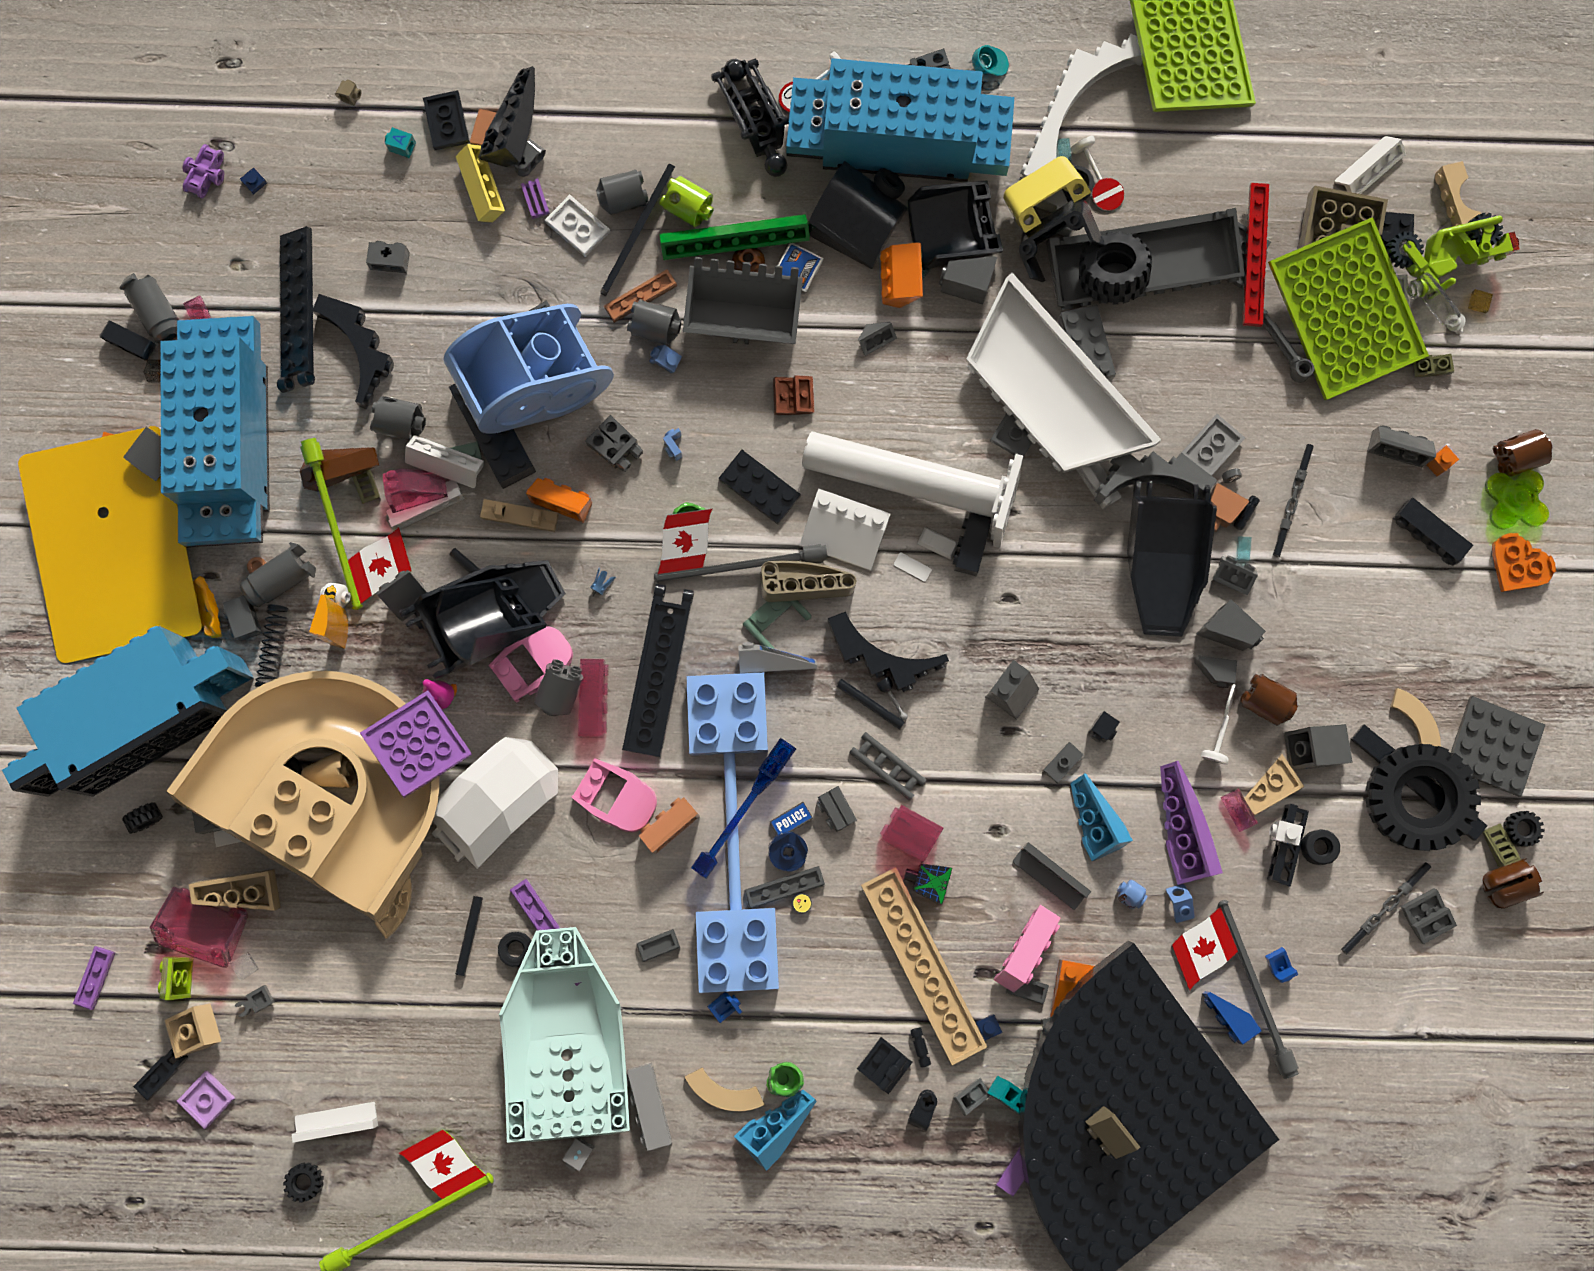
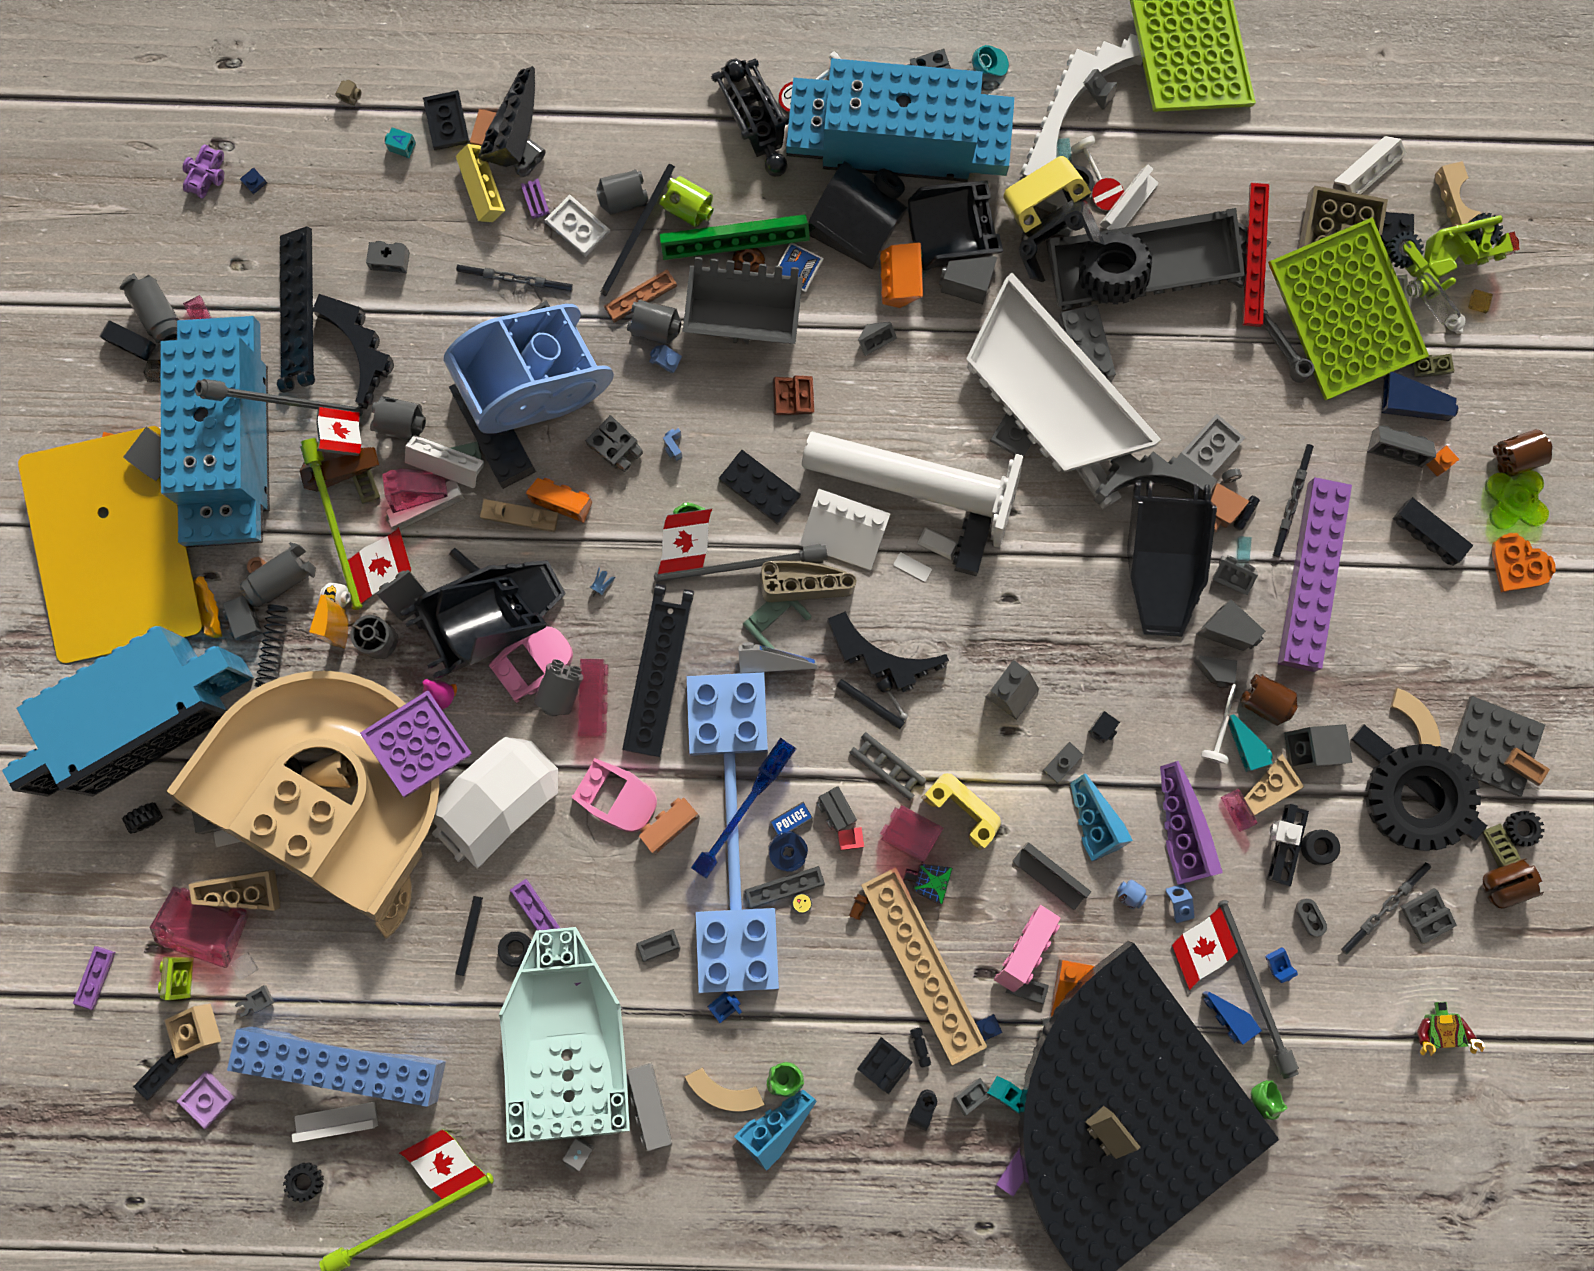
none -> flag [195,379,363,456]
none -> medium blue arch [227,1026,446,1107]
none -> dark grey cylinder [350,615,398,659]
none -> piece [456,264,573,292]
none -> coral panel [838,827,864,851]
none -> reddish brown pin [848,894,869,920]
none -> light yellow windscreen [921,773,1001,850]
none -> dark grey slope [1083,69,1117,110]
none -> white panel [1099,164,1158,230]
none -> teal slope [1228,714,1273,772]
none -> bright green hair [1251,1080,1287,1120]
none -> medium lavender brick [1278,477,1352,672]
none -> dark grey plate [1296,899,1327,936]
none -> dark blue slope [1381,372,1458,421]
none -> torso [1417,1002,1485,1056]
none -> medium nougat tile [1504,748,1550,786]

